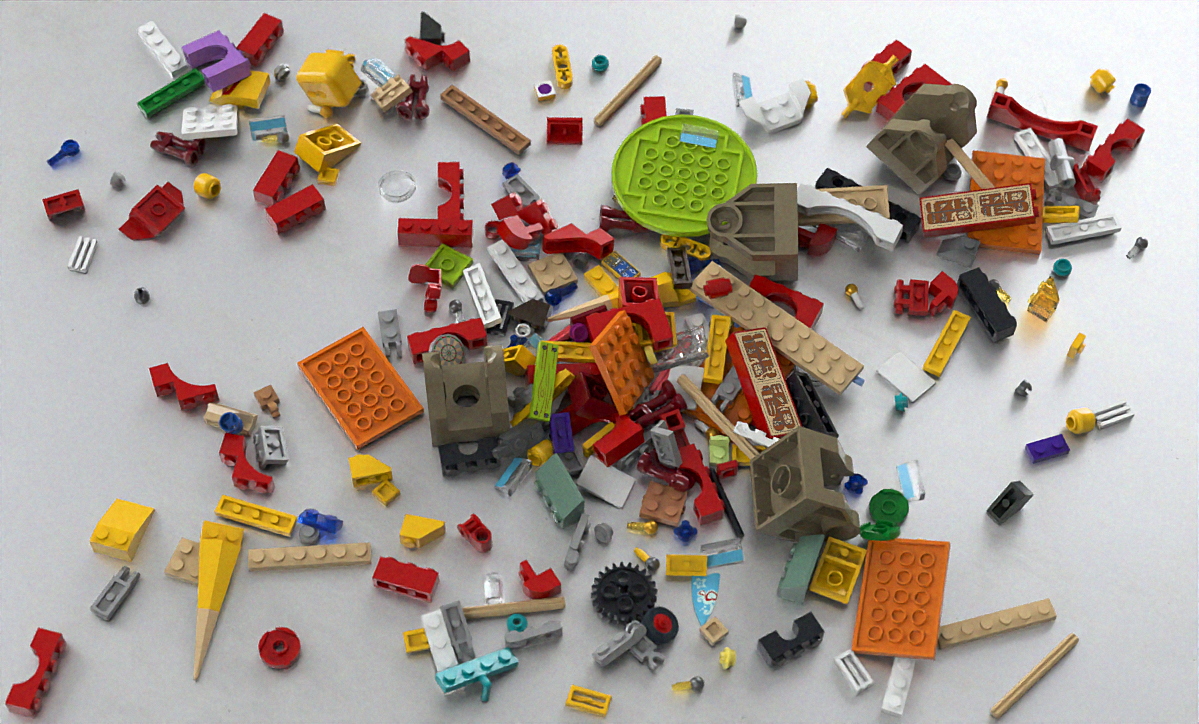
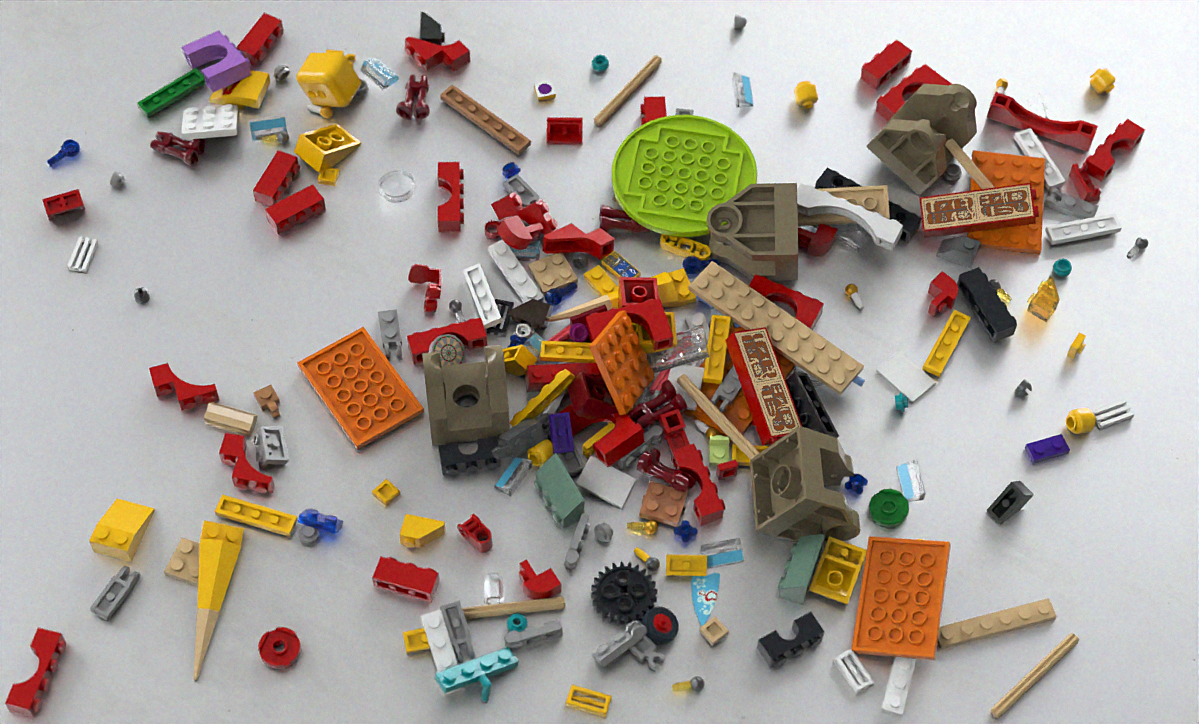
red piece [118,182,185,240] -> none
white plate [137,21,188,77] -> none
yellow head [193,173,221,199] -> none
blue wheel [219,412,243,435] -> none
tan plate [248,542,371,571] -> none
yellow slope [348,454,393,488] -> none
tan plate [370,74,413,113] -> none
red brick [397,218,474,248] -> none
lime tile [425,243,473,289] -> none
light grey hinge [508,383,533,407] -> none
lime tile [529,341,559,422] -> none
yellow beam [552,44,573,89] -> none
light yellow tile [644,345,658,365] -> none
light grey bracket [650,420,683,467] -> none
dark brown plate [666,247,693,290] -> none
clear slope [680,123,719,148] -> none
red brick [703,277,732,299] -> none
black bar [709,468,744,539] -> none
light yellow plate [719,647,736,669] -> none
white hinge [733,421,779,448] -> none
white piece [739,78,811,134] -> none
yellow plate [841,55,899,119] -> none
green tile [860,520,900,541] -> none
red plate [894,279,929,316] -> none
yellow tile [1042,206,1080,223] -> none
light grey piece [1048,138,1076,189] -> none
blue wheel [1130,83,1151,108] -> none

